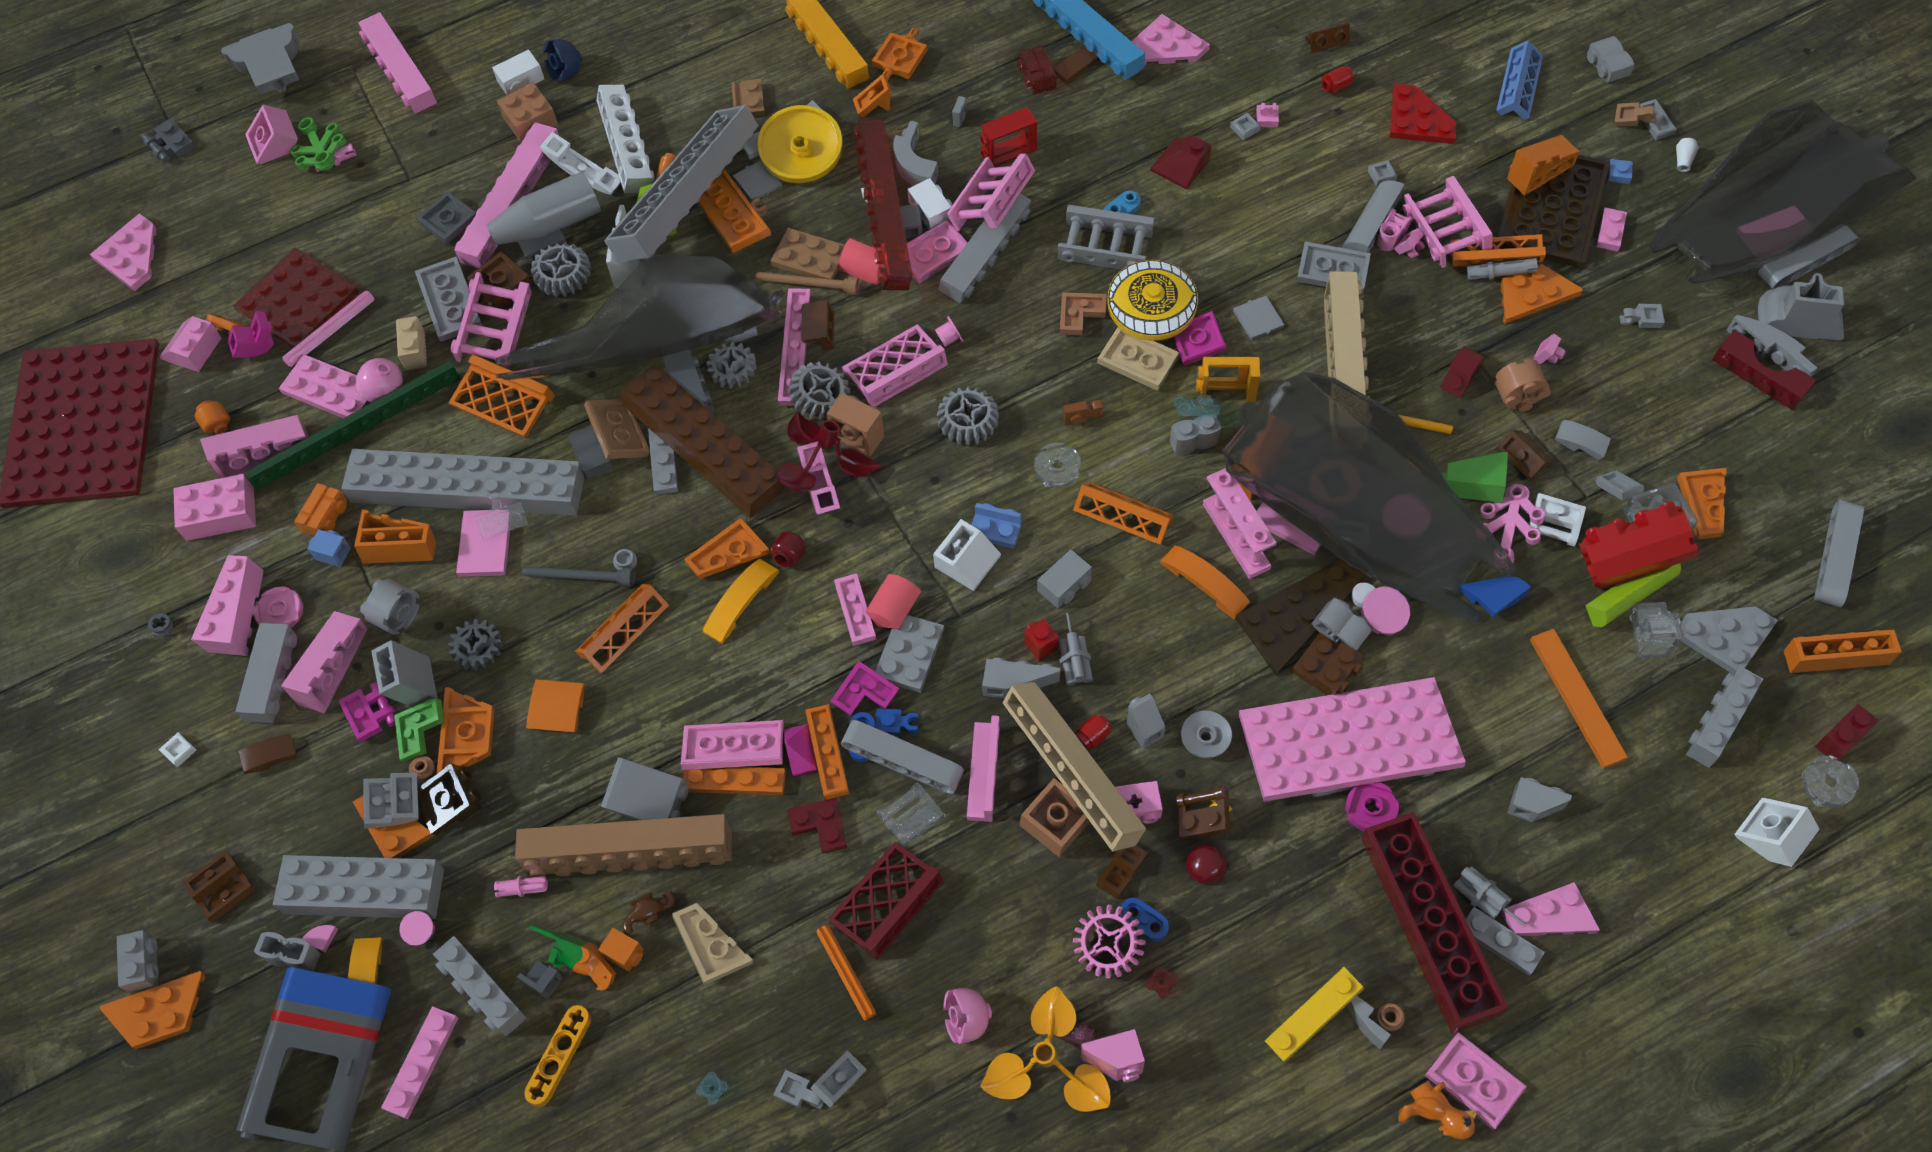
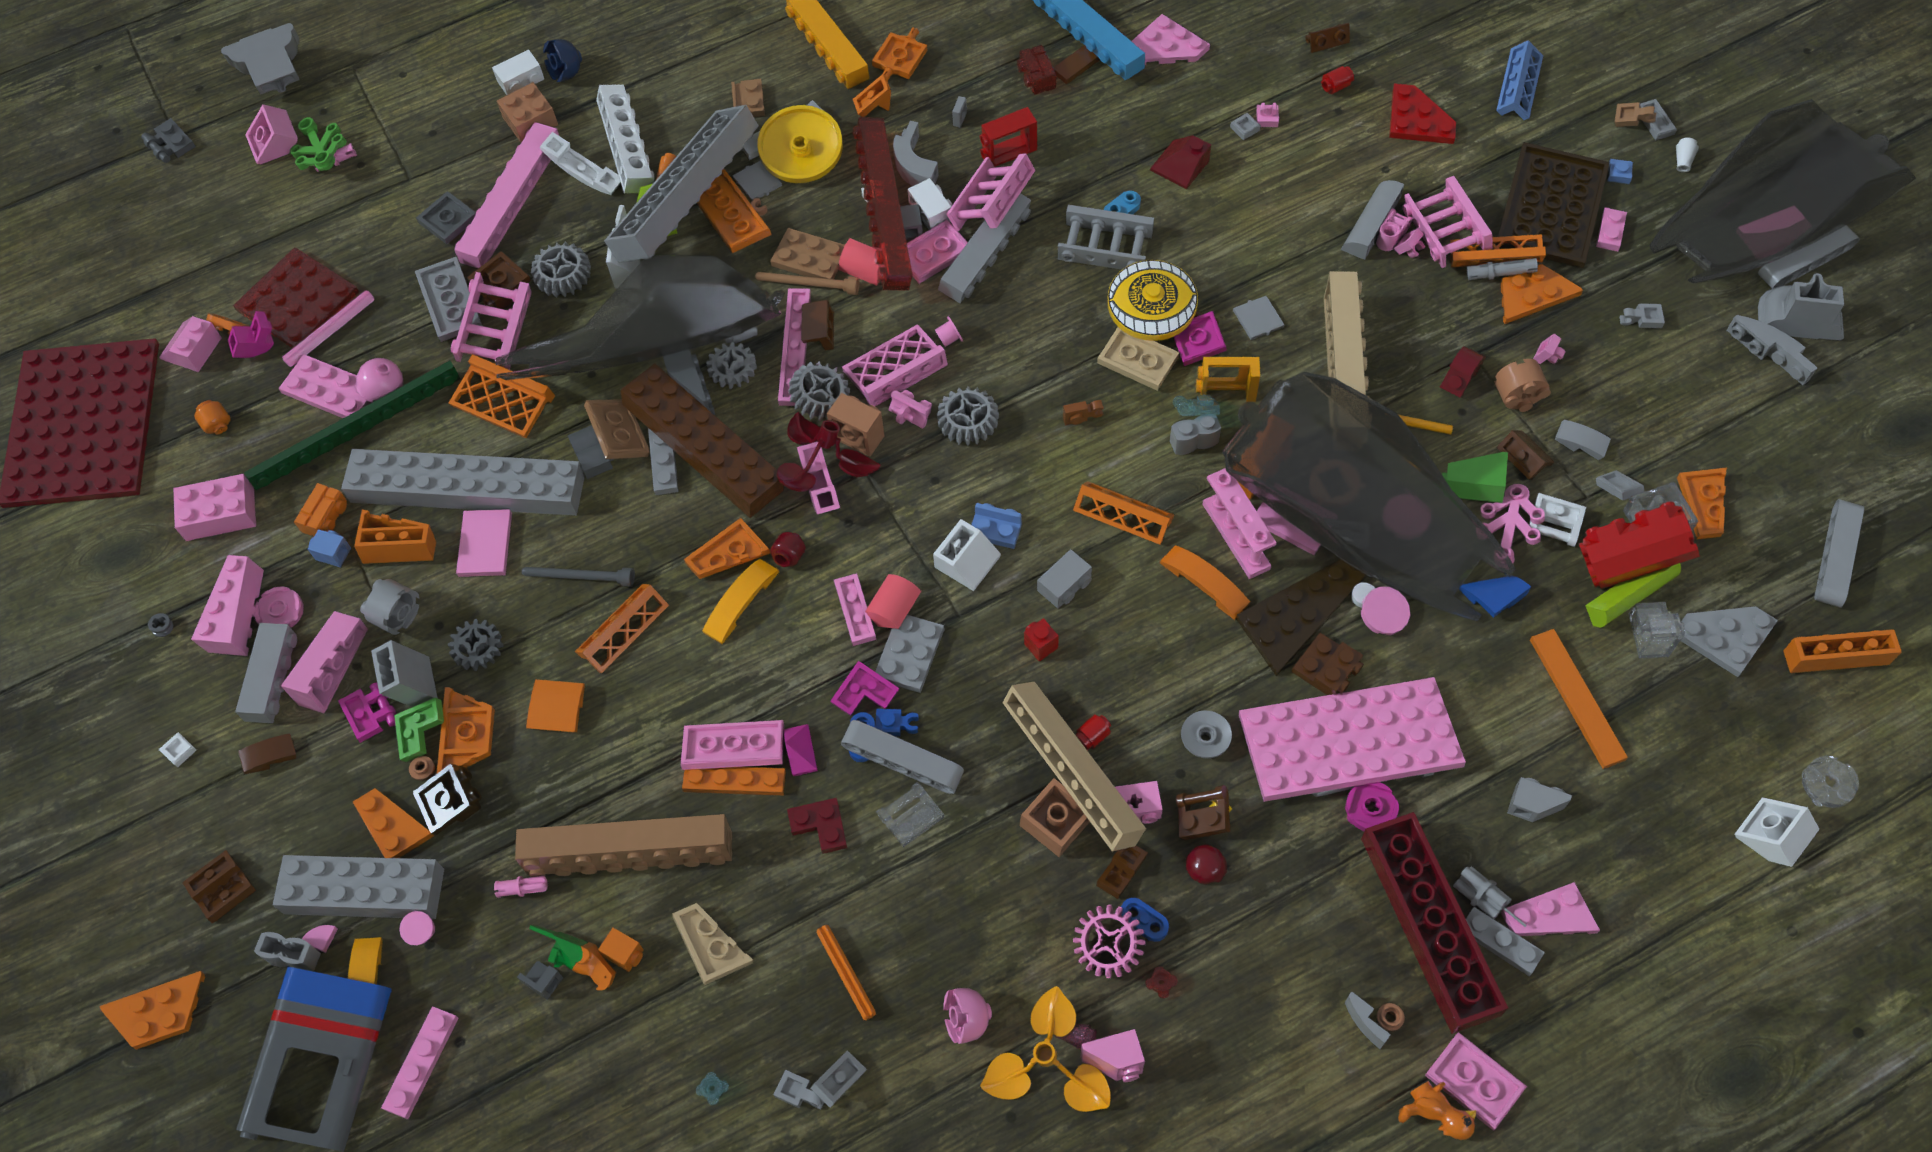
bright pink plate [90,213,157,291] -> none
light grey brick [117,930,159,995] -> none
bright pink wedge [200,415,309,478] -> none
bright pink brick [358,12,437,114] -> none
light grey slope [363,773,418,829] -> none
tan brick [396,316,427,371] -> none
light grey brick [433,936,527,1036] -> none
clear plate [475,492,529,539] -> none
light grey piece [486,171,601,259] -> none
light orange beam [525,1005,591,1107] -> none
light grey slope [601,757,689,820] -> none
light grey plate [613,549,637,570] -> none
reddish brown piece [623,891,676,935] -> none
orange tile [805,704,849,800] -> none
dark red fence [827,842,944,961] -> none
bright pink fence [967,716,1000,822] -> none
light grey slope [982,658,1060,698] -> none
clear plate [1034,442,1081,488] -> none
light grey piece [1059,613,1093,686] -> none
nougat plate [1060,292,1107,335] -> none
light grey slope [1127,693,1165,749] -> none
yellow plate [1265,967,1365,1062] -> none
light grey plate [1296,242,1371,294] -> none
light grey brick [1312,598,1372,651] -> none
light grey tile [1367,160,1397,187] -> none
orange wedge [1507,135,1580,196] -> none
light grey brick [1587,36,1634,83] -> none
light grey brick [1686,666,1763,768] -> none
dark red arch [1712,330,1816,410] -> none
dark red brick [1815,704,1879,764] -> none
none -> bright pink hips [889,390,932,429]

